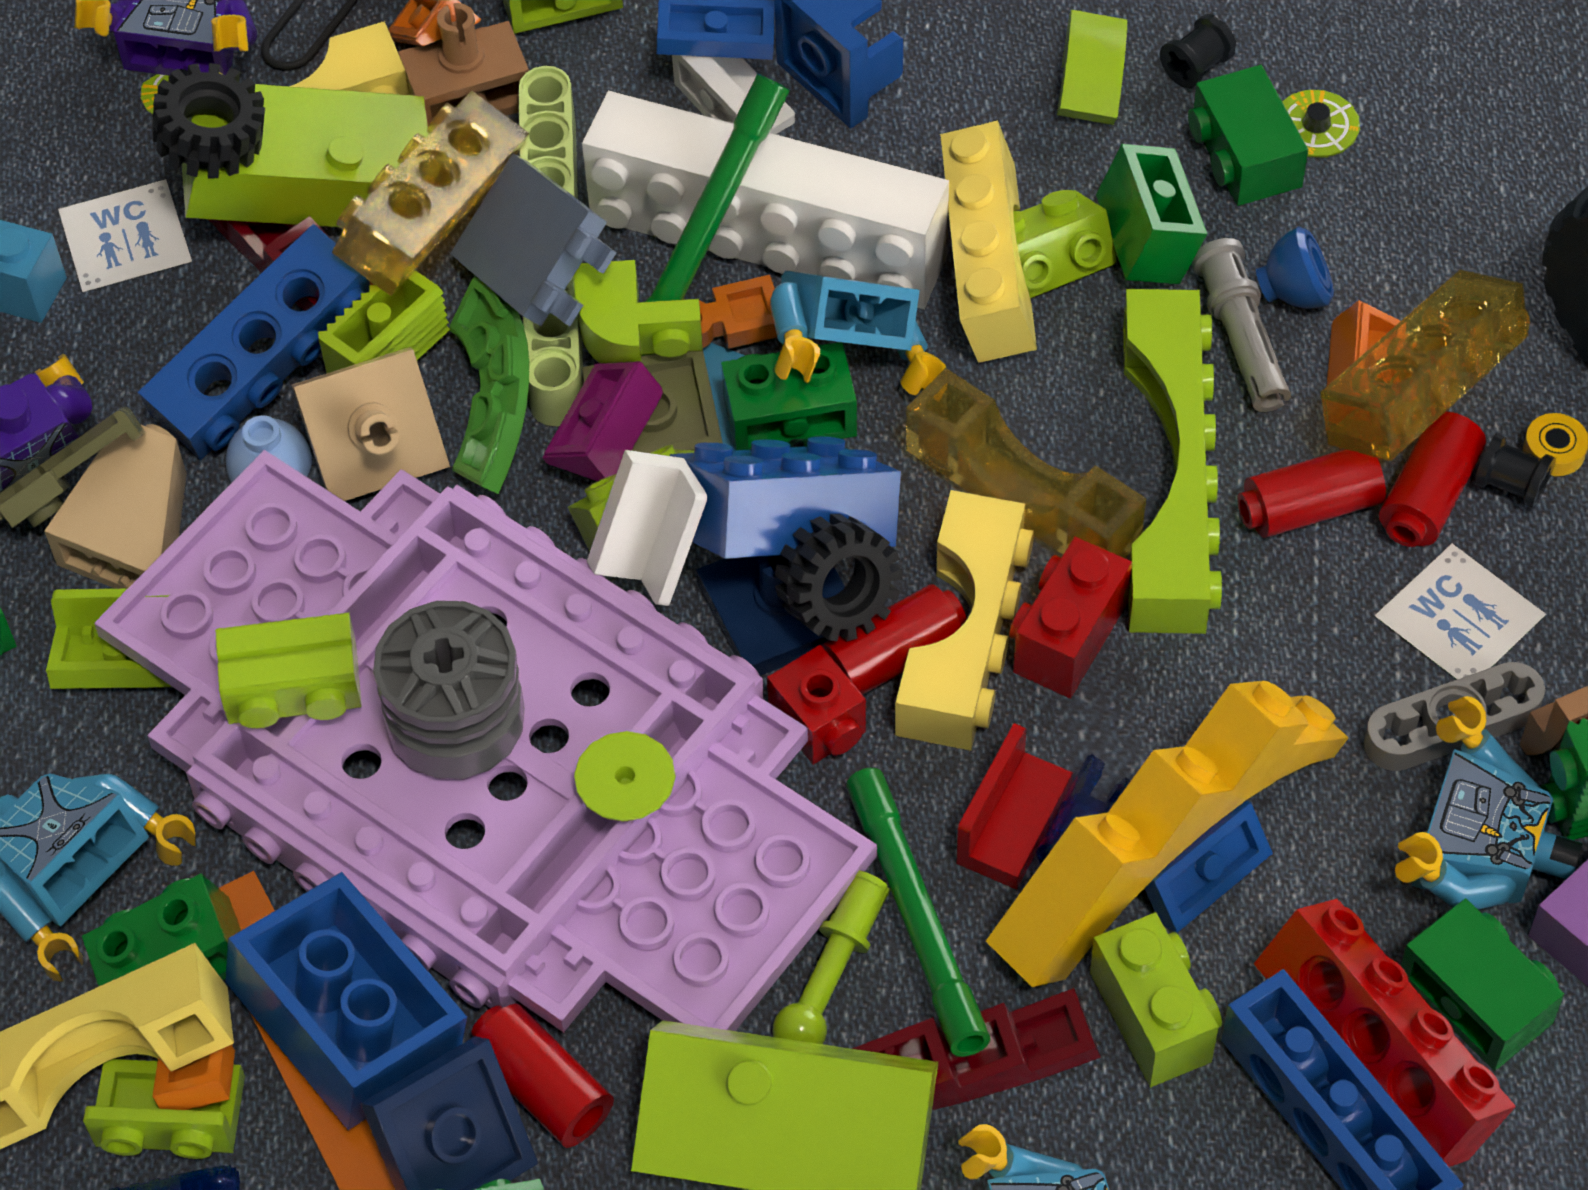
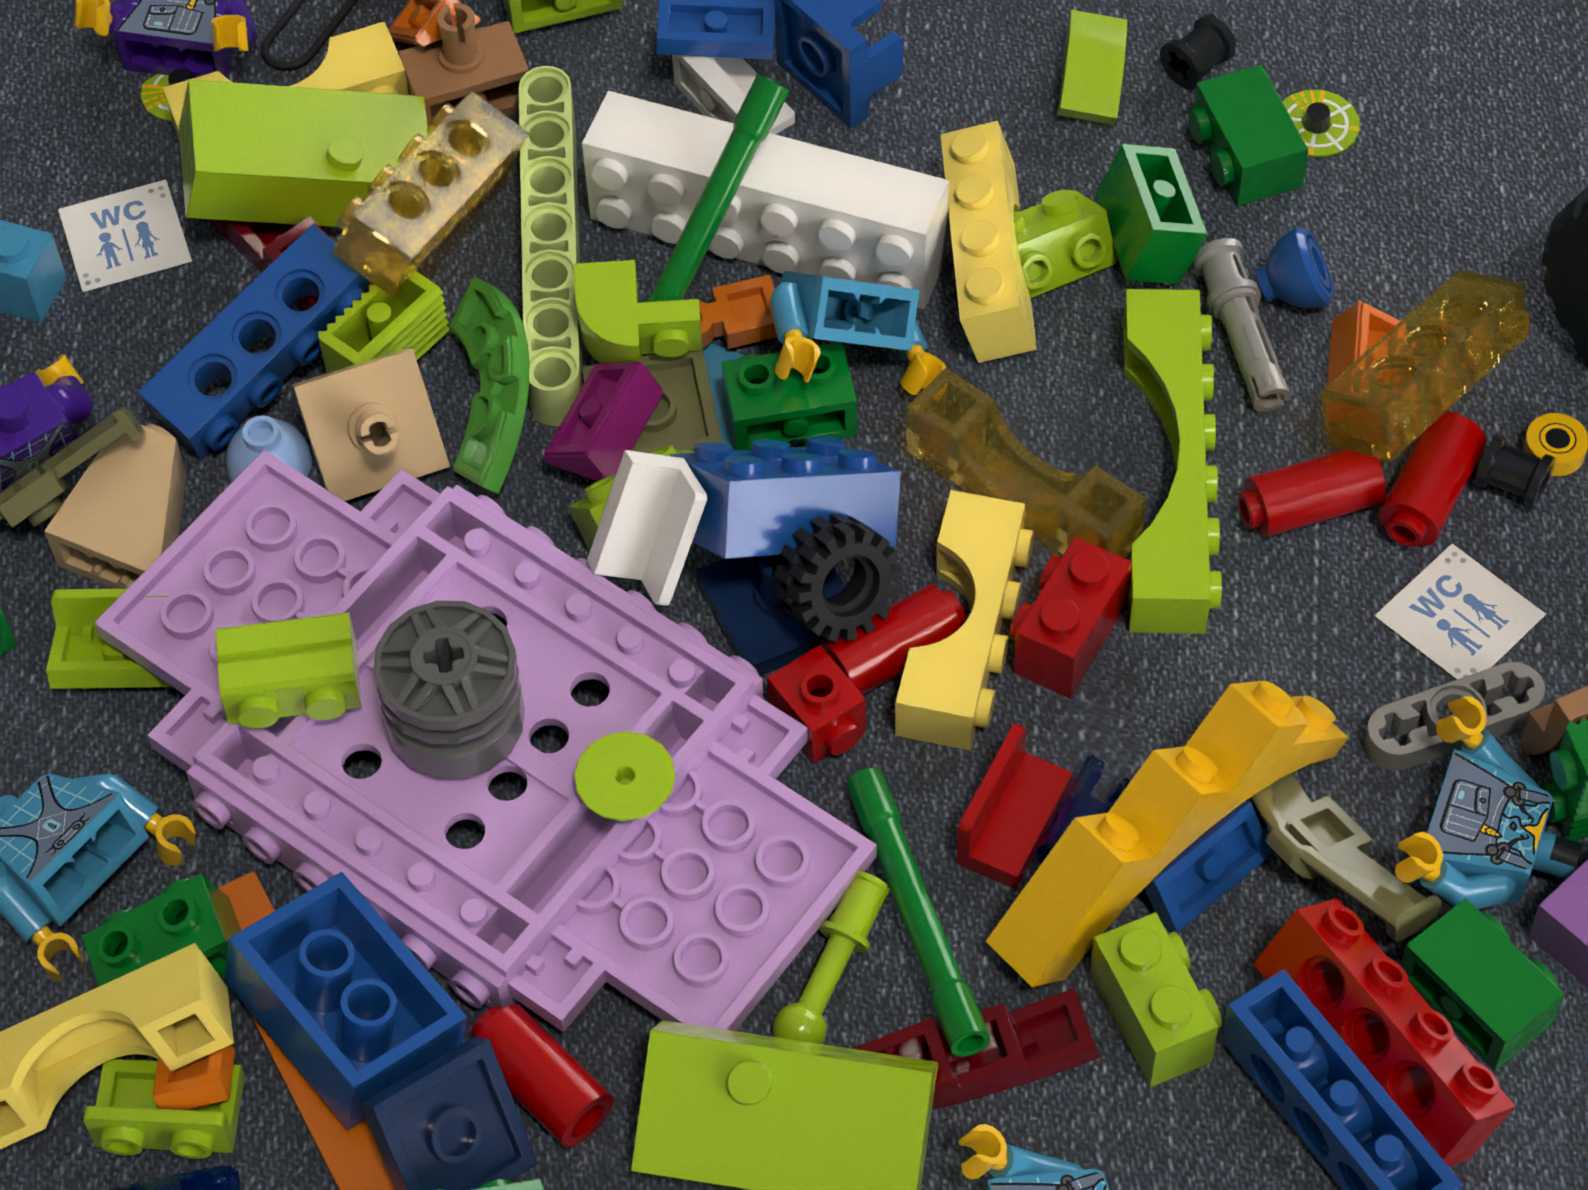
black tyre [152,63,265,179] -> none
sand blue tile [450,153,617,326] -> none
none -> olive plate [1250,773,1442,942]

